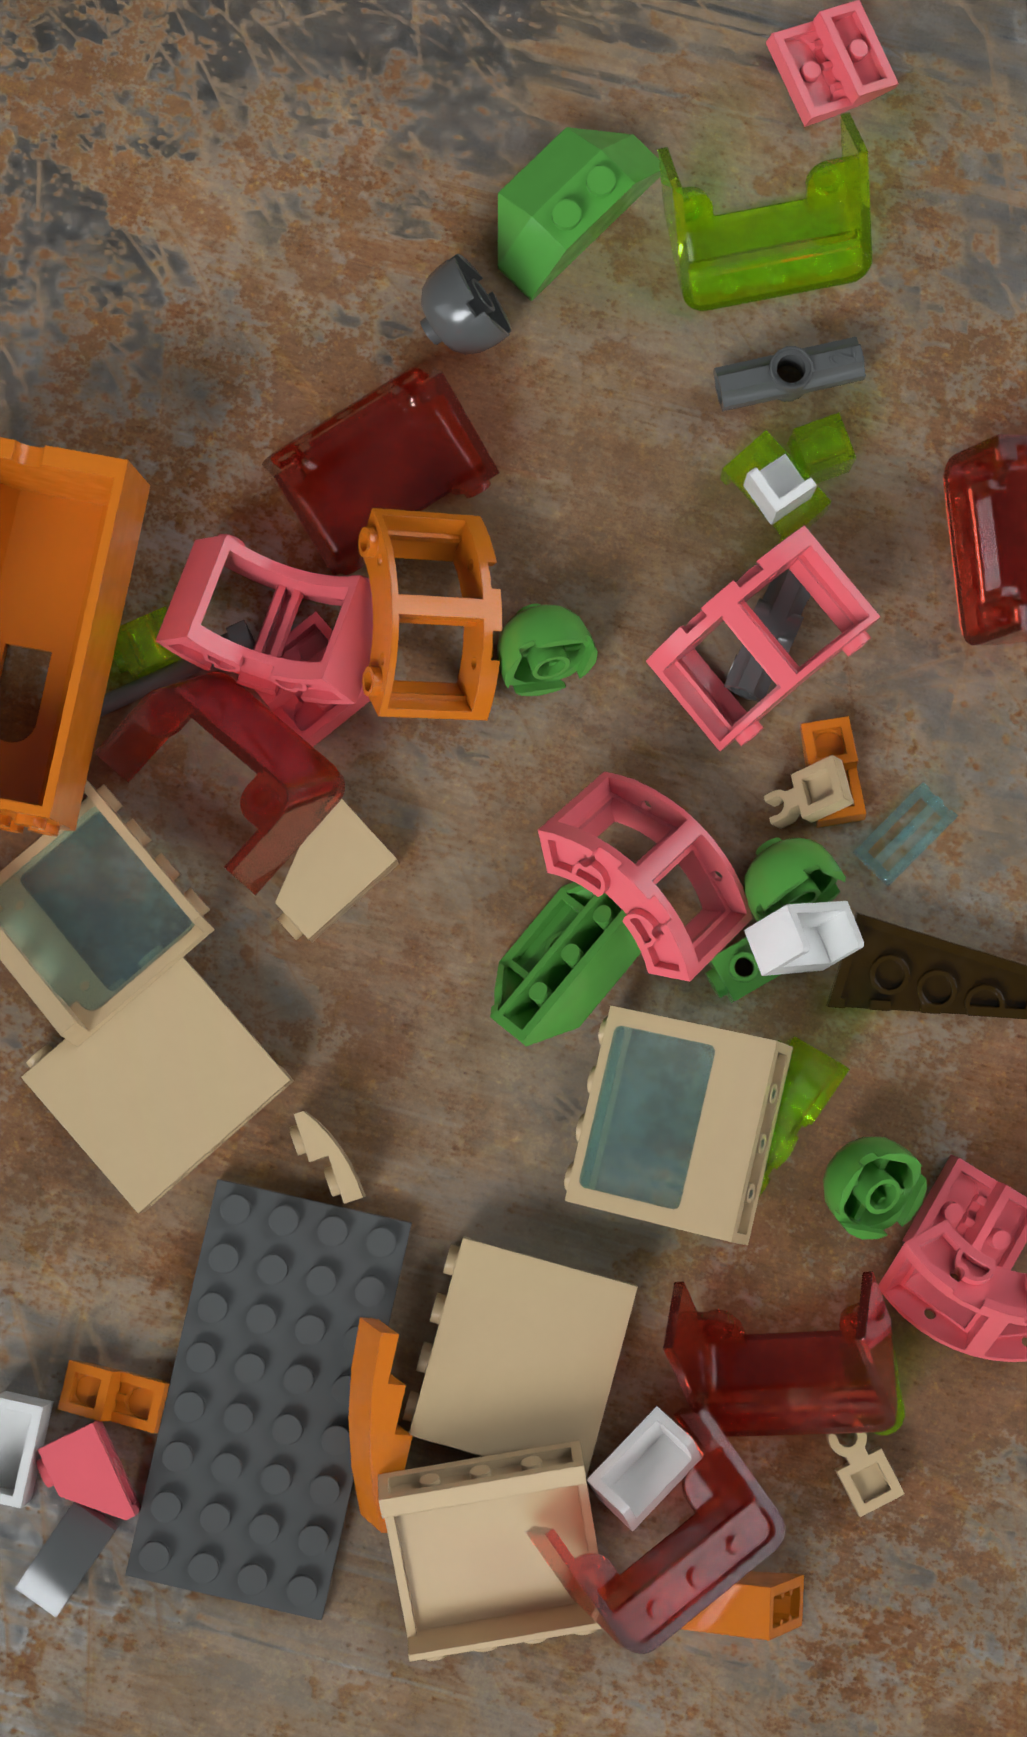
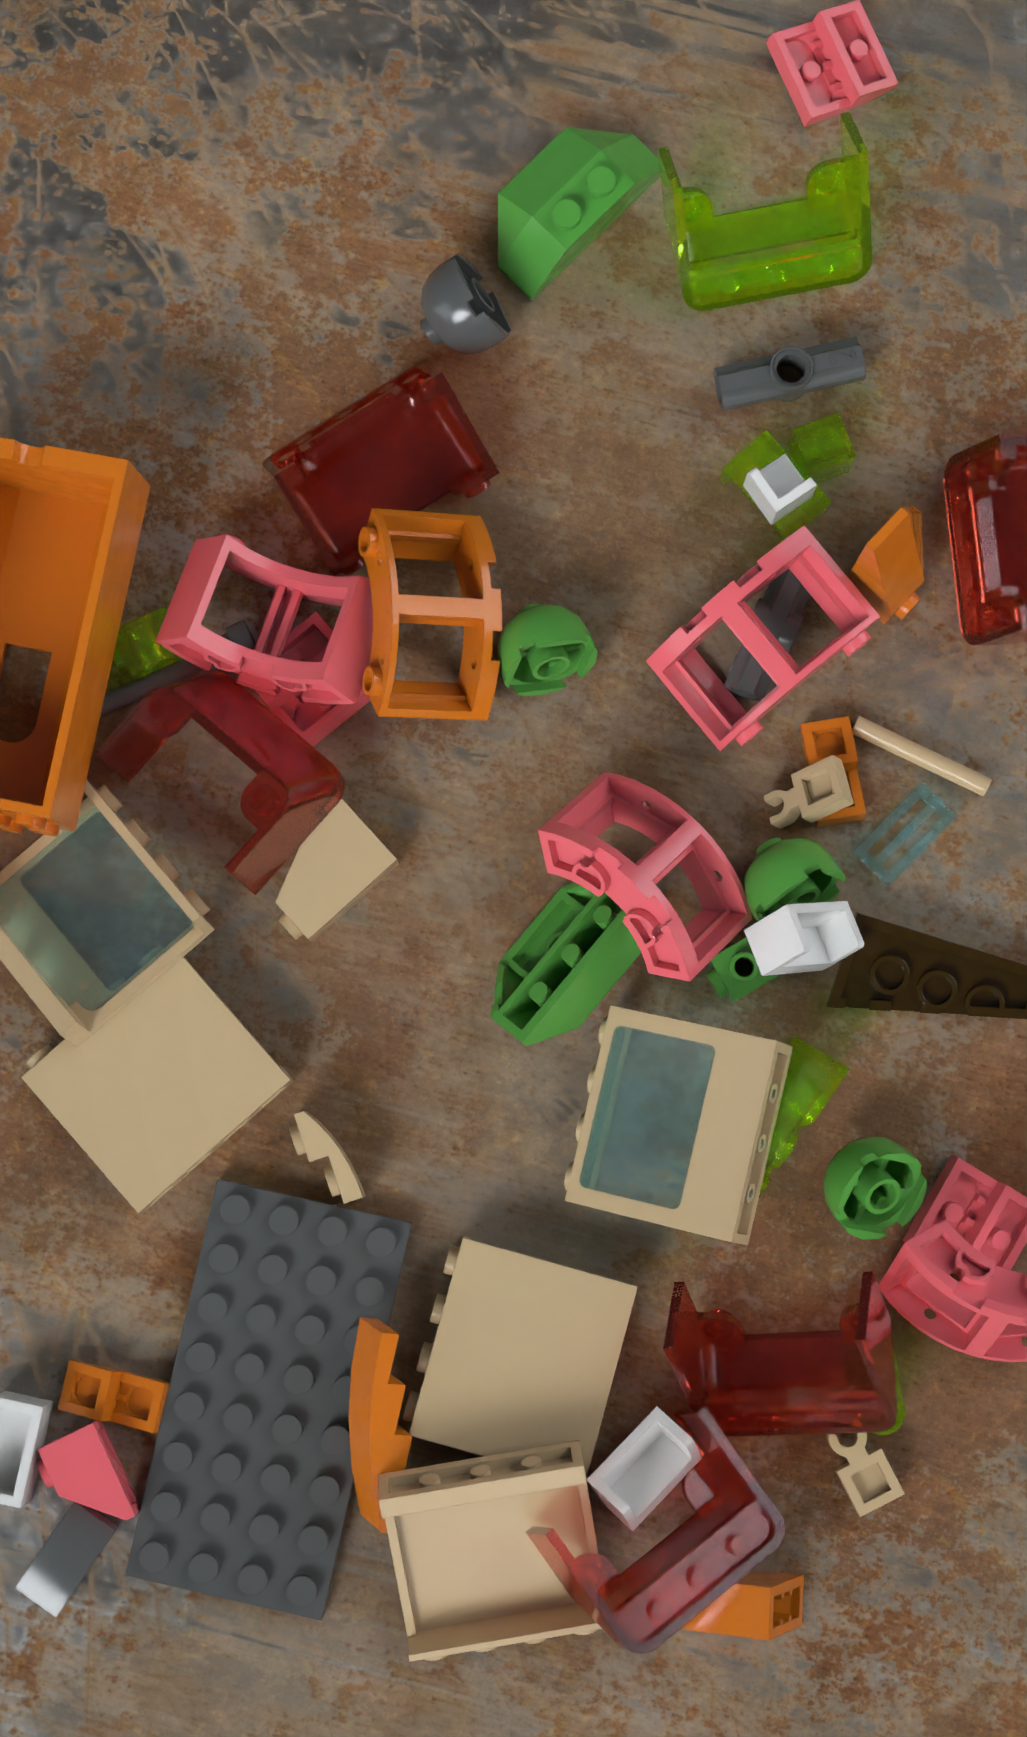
none -> orange wedge [847,506,924,625]
none -> tan piece [852,716,992,796]

